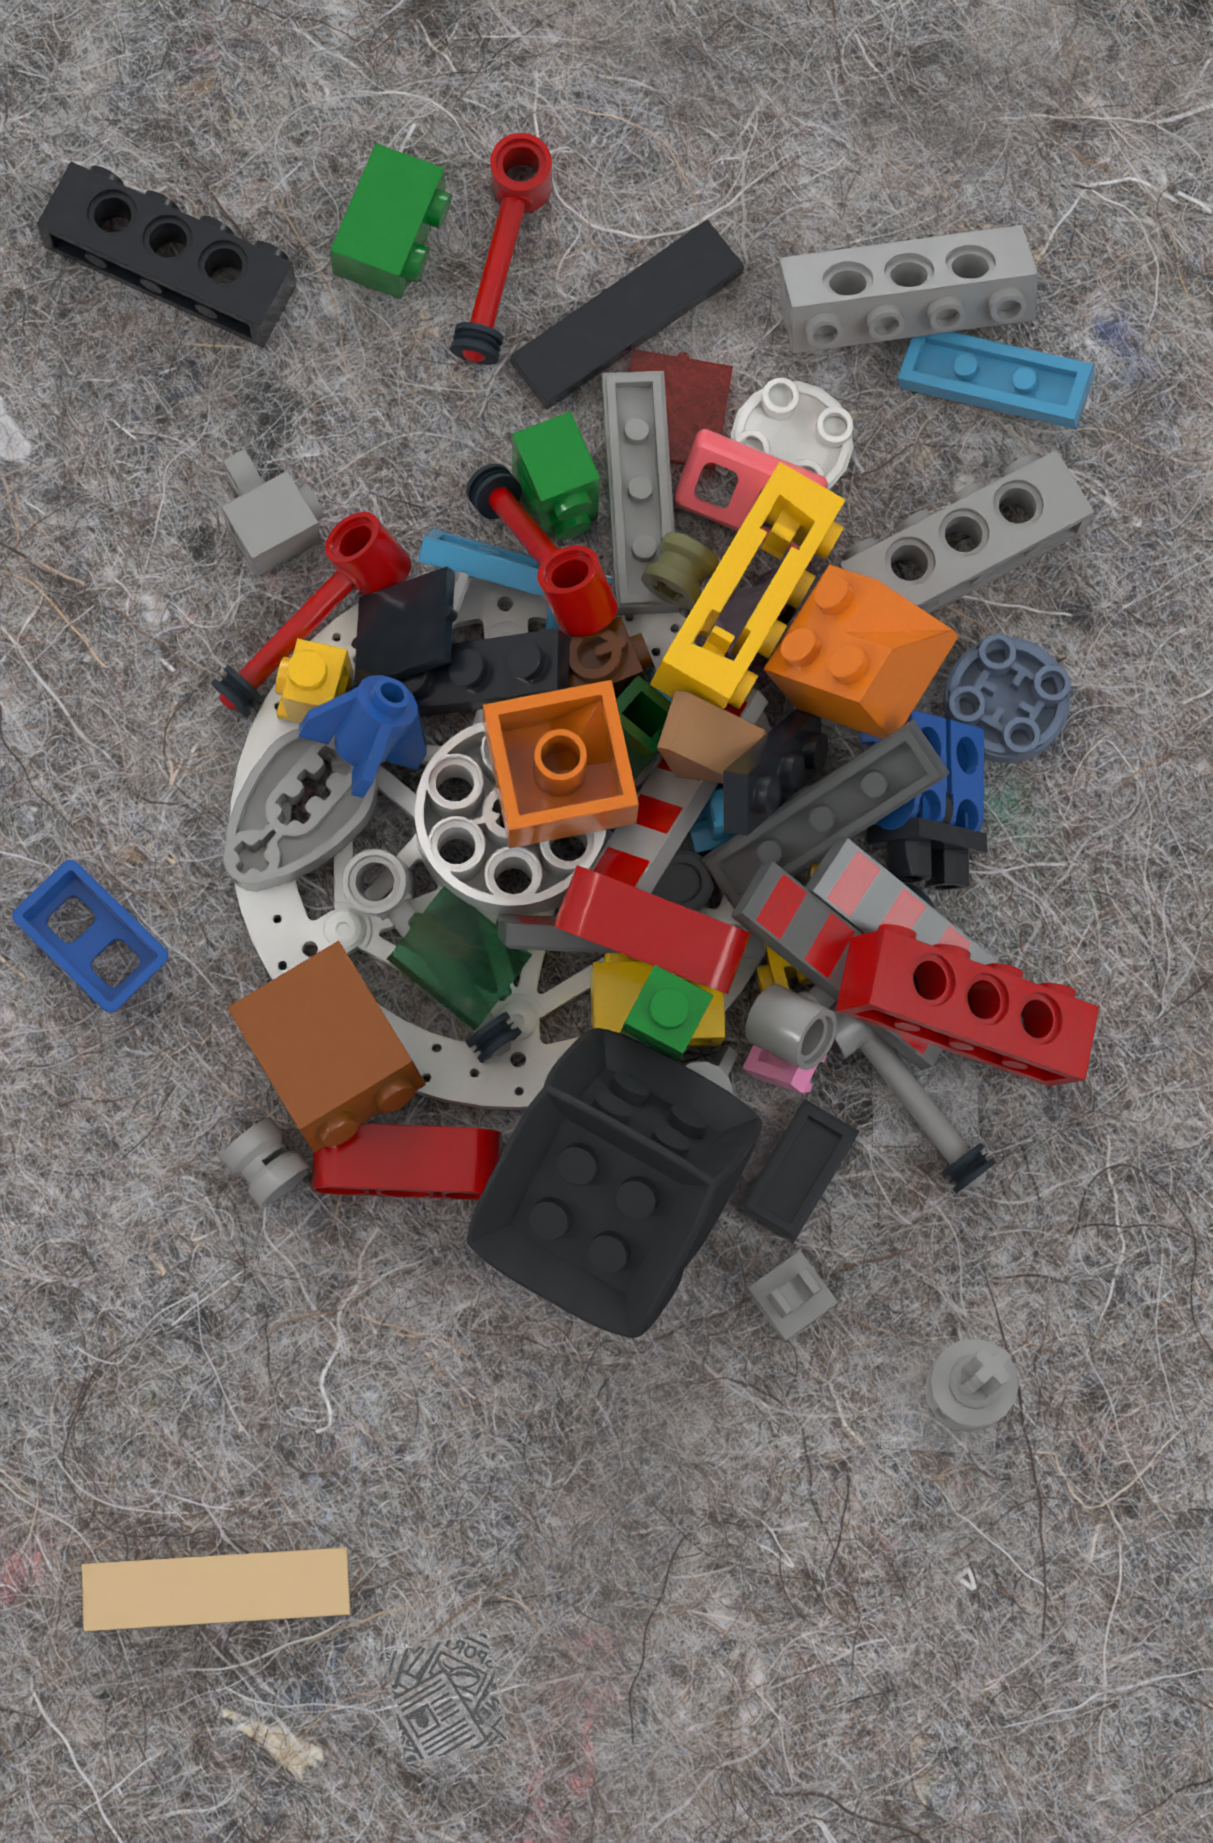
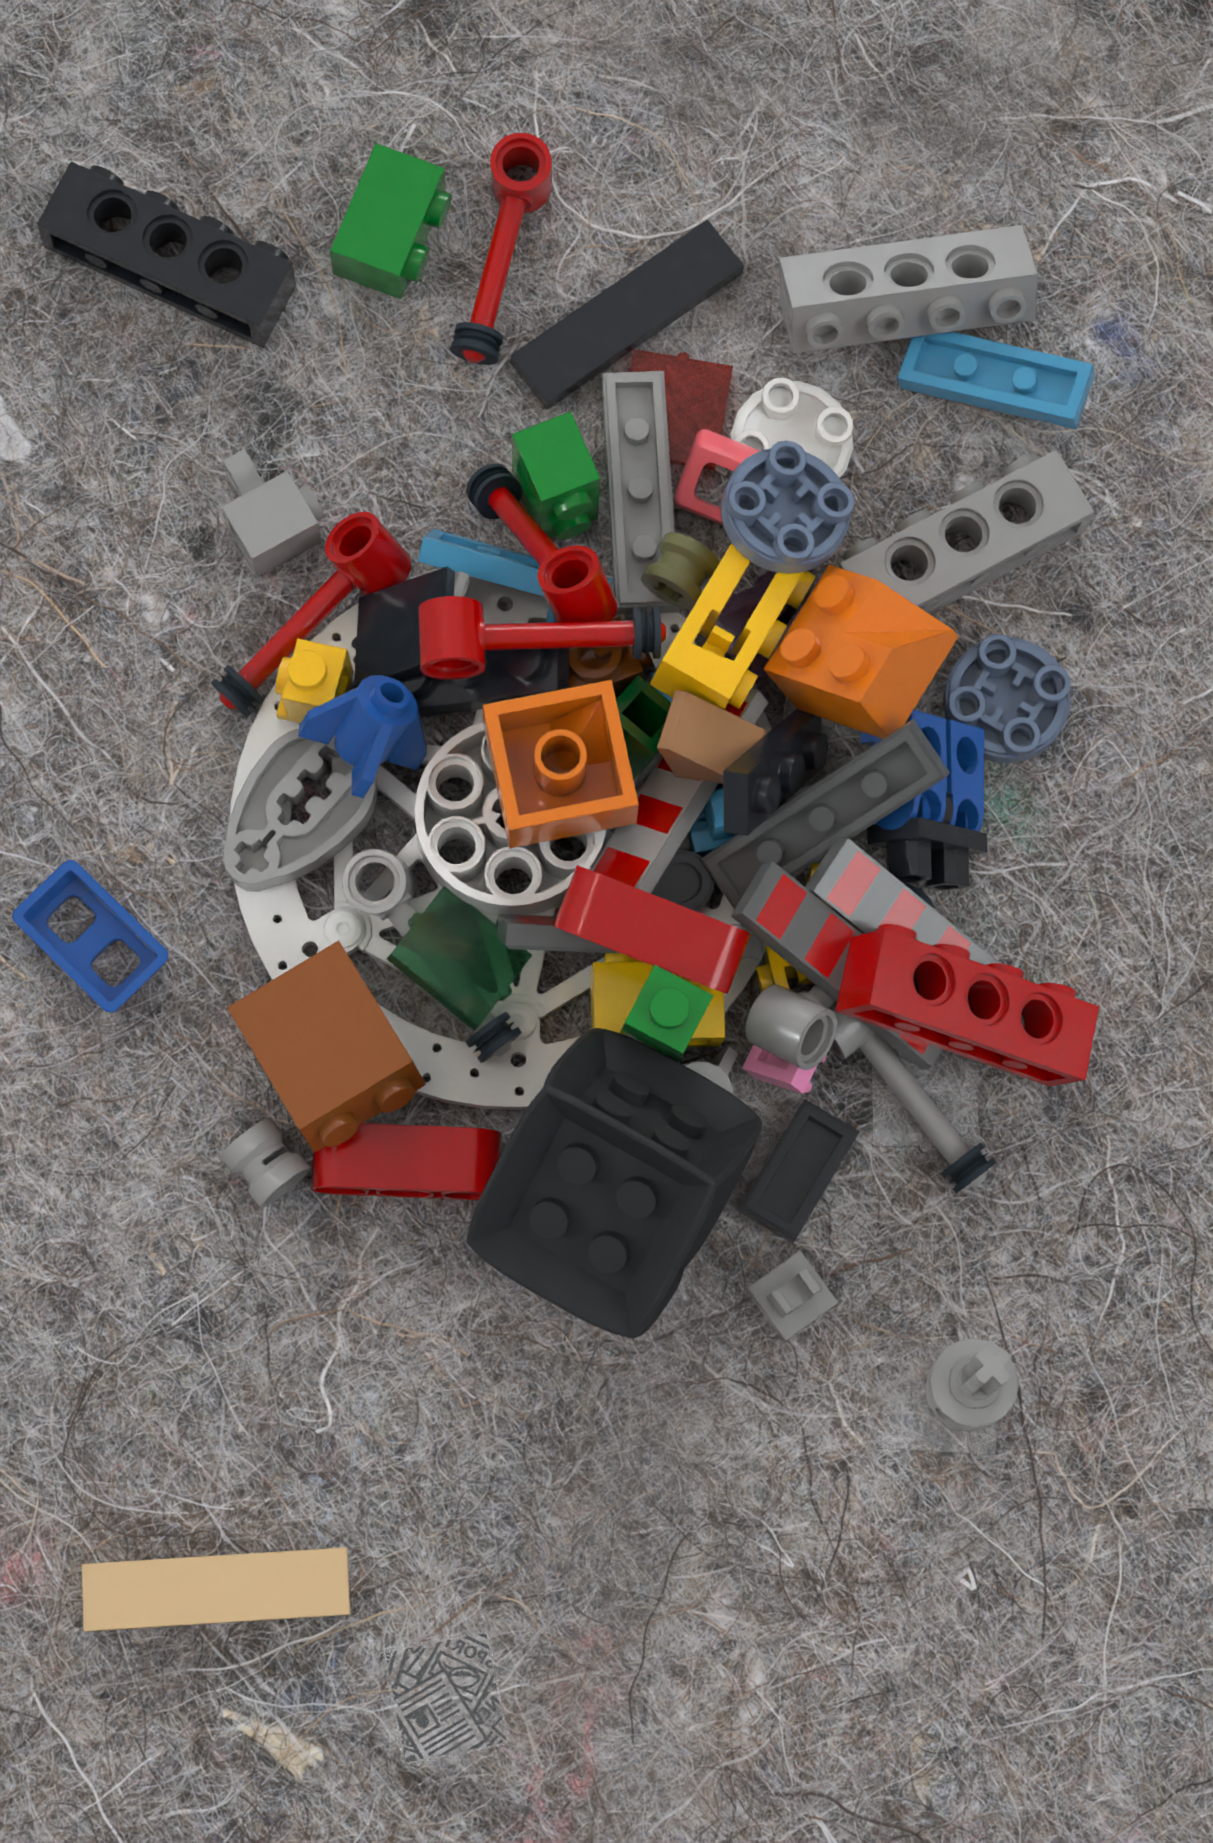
none -> red piece [418,596,666,680]
none -> sand blue tile [721,440,854,574]

